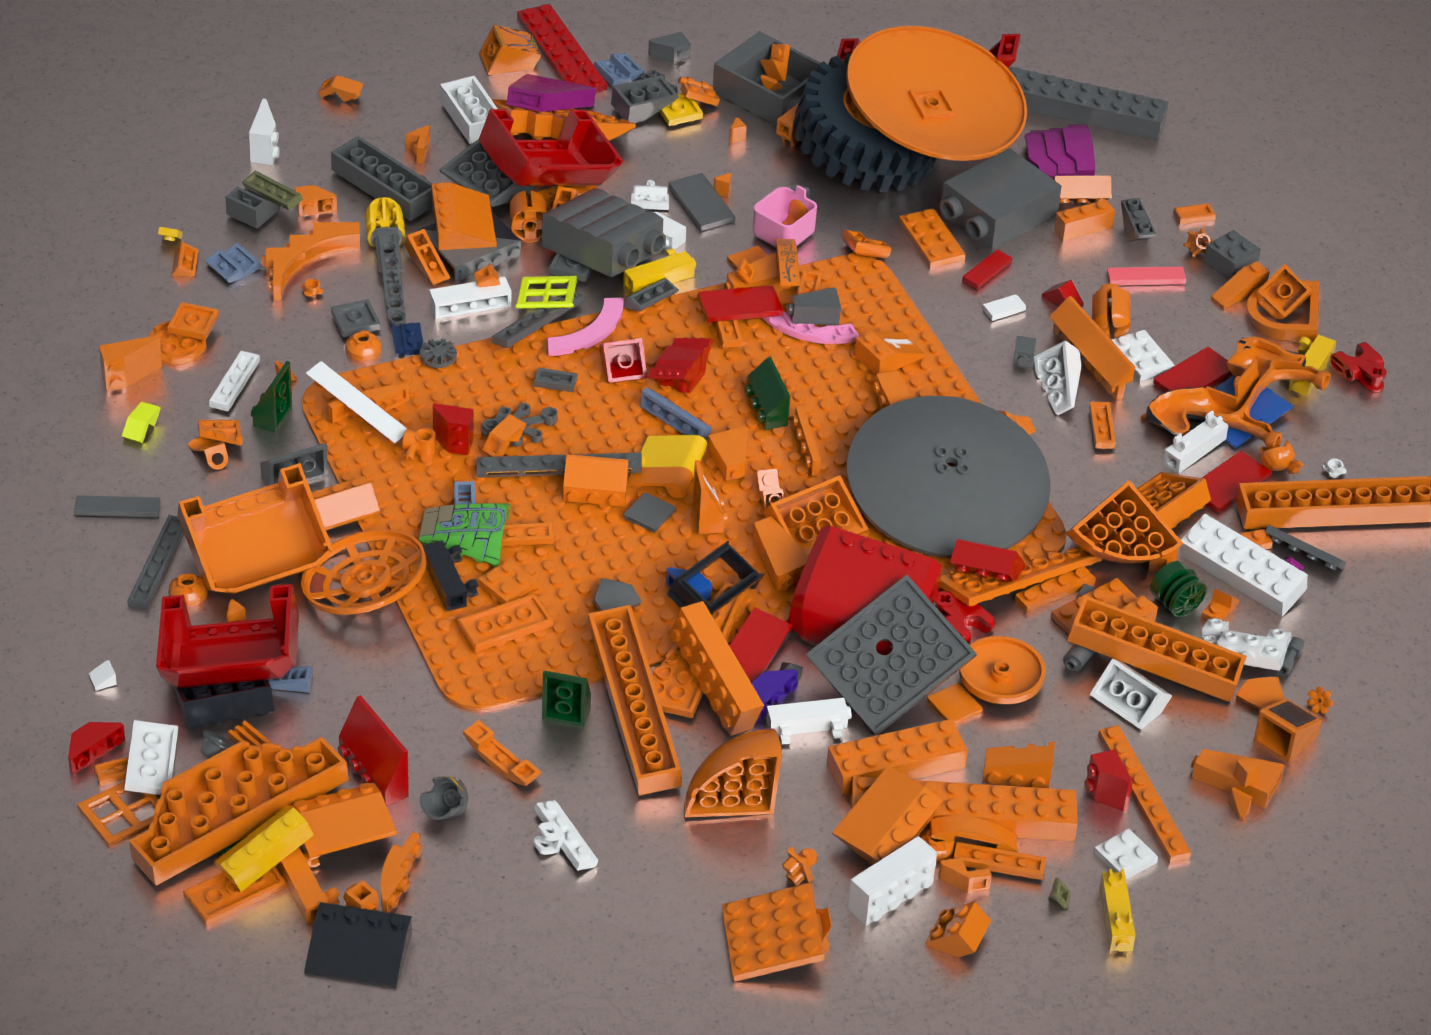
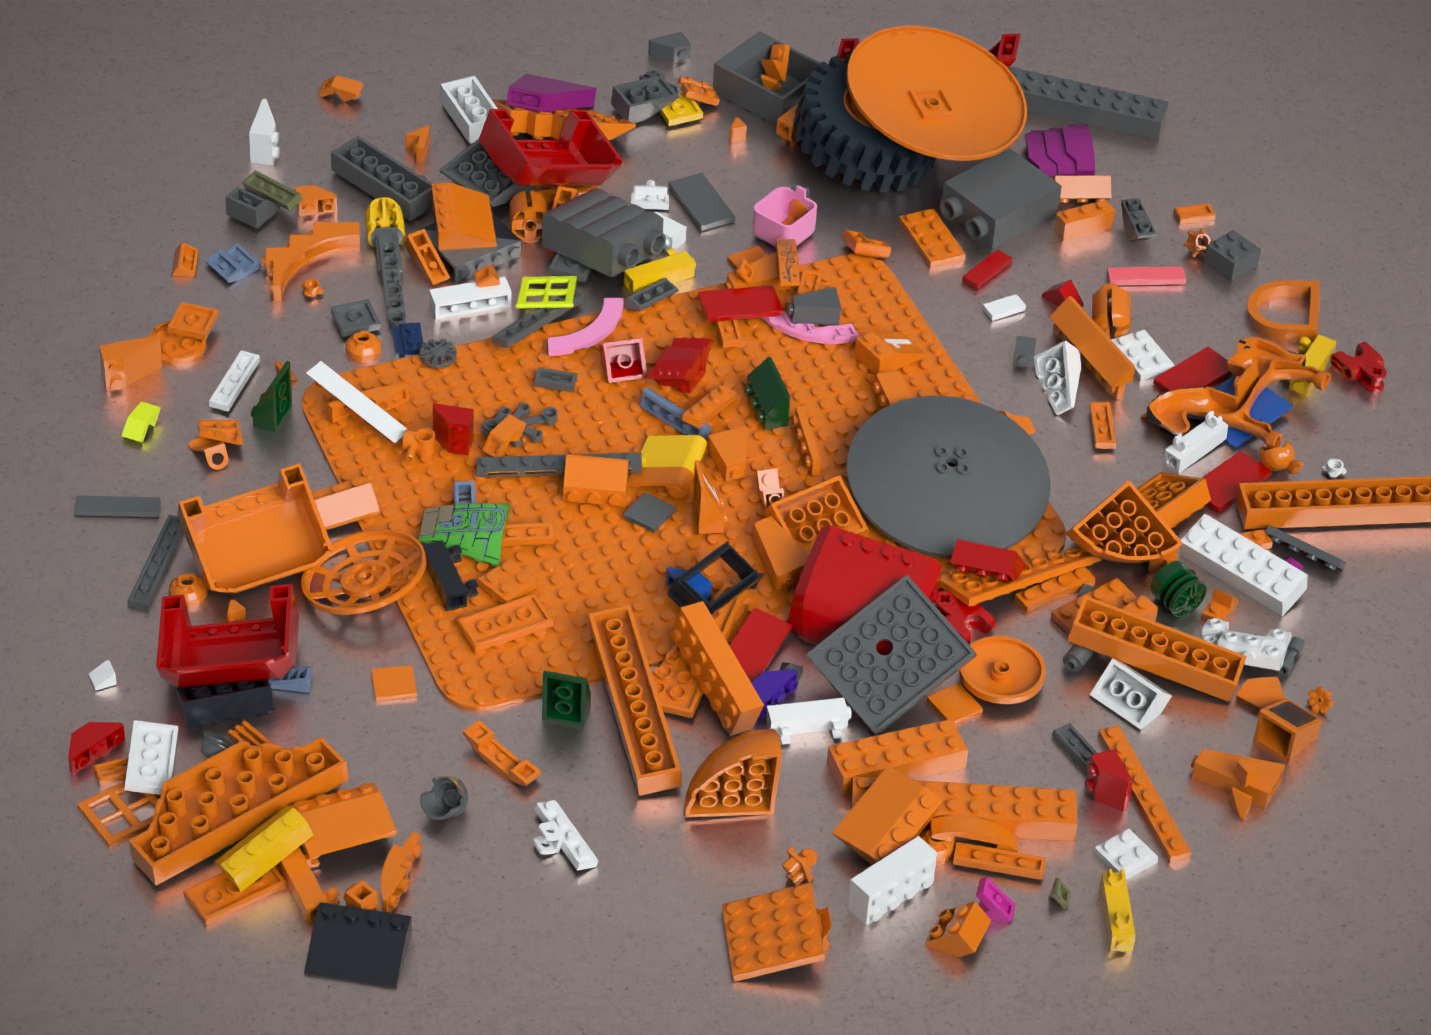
yellow plate [158,227,183,242] -> none
dark grey slope [260,443,328,486] -> none
red slope [337,695,409,806] -> none
orange slope [479,24,541,75] -> none
red plate [517,4,608,93] -> none
dark grey slope [593,578,642,611] -> none
sand blue slope [594,53,645,86] -> none
orange slope [714,173,732,198] -> none
orange slope [939,858,992,893] -> none
orange wedge [982,742,1055,788] -> none
orange slope [1211,261,1270,309] -> none
orange slope [1256,264,1313,319] -> none
none -> orange piece [371,665,417,701]
none -> orange plate [682,385,737,428]
none -> dark pink slope [976,877,1015,922]
none -> dark grey tile [1052,723,1097,775]

